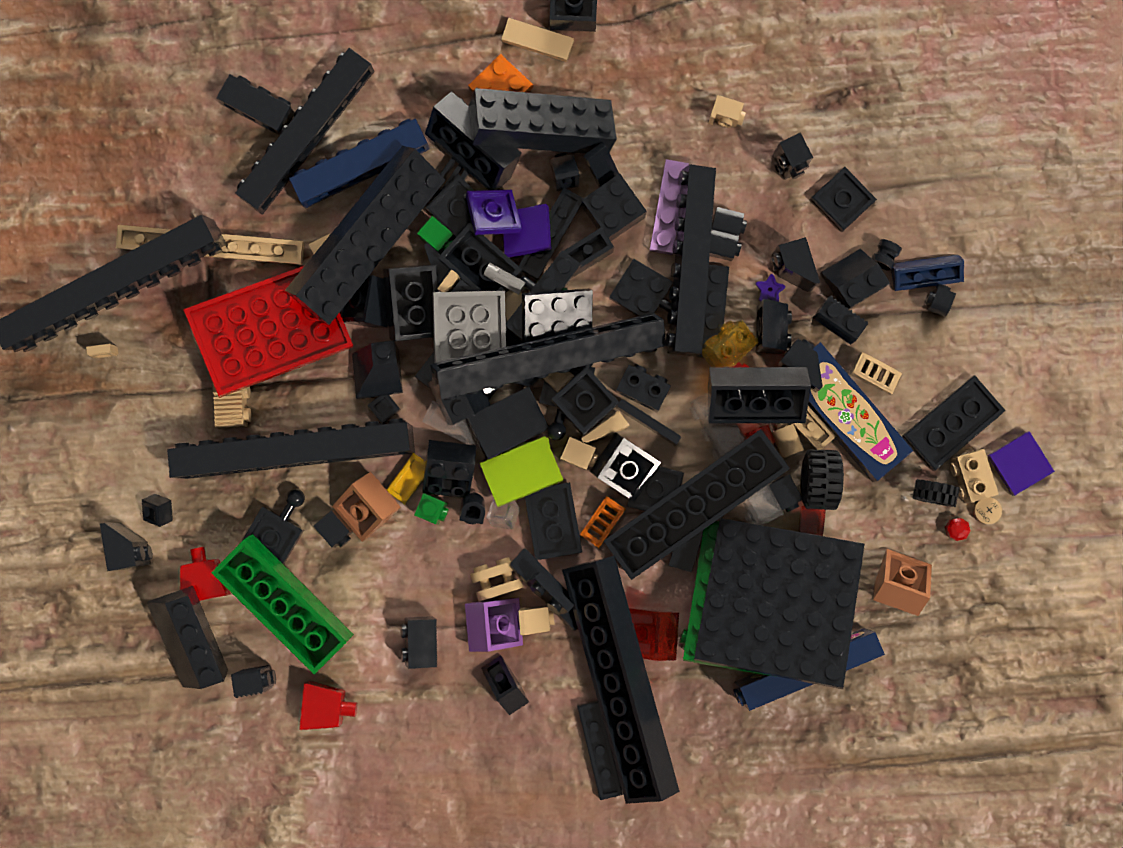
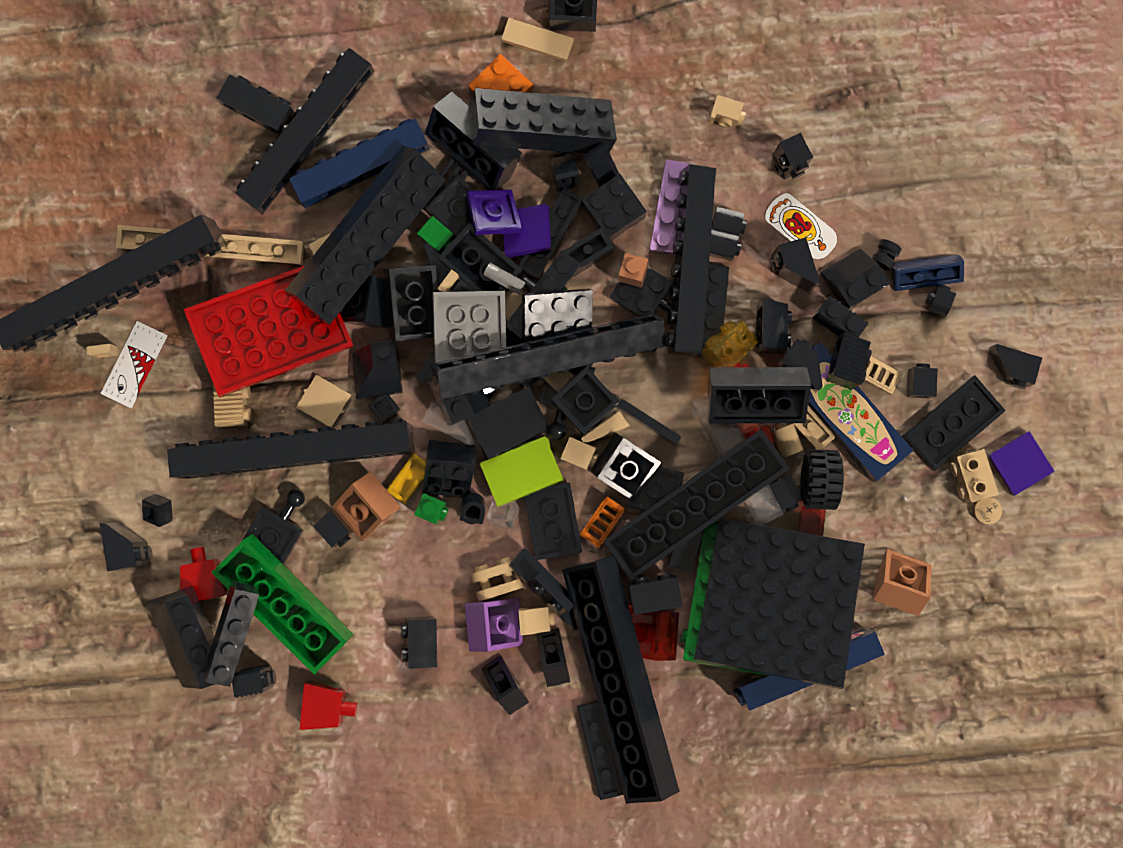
black brick [616,364,671,412] -> none
dark purple plate [755,274,786,302] -> none
black tile [810,167,877,232] -> none
black tyre [912,479,959,507] -> none
red tile [945,518,971,541] -> none
none -> white sticker [101,321,168,408]
none -> black brick [203,581,259,687]
none -> tan piece [296,375,352,428]
none -> black slope [536,628,571,687]
none -> nougat brick [619,253,648,288]
none -> black slope [628,572,683,615]
none -> sticker [765,193,837,259]
none -> black brick [826,332,872,390]
none -> black brick [907,363,938,399]
none -> black slope [988,344,1042,389]

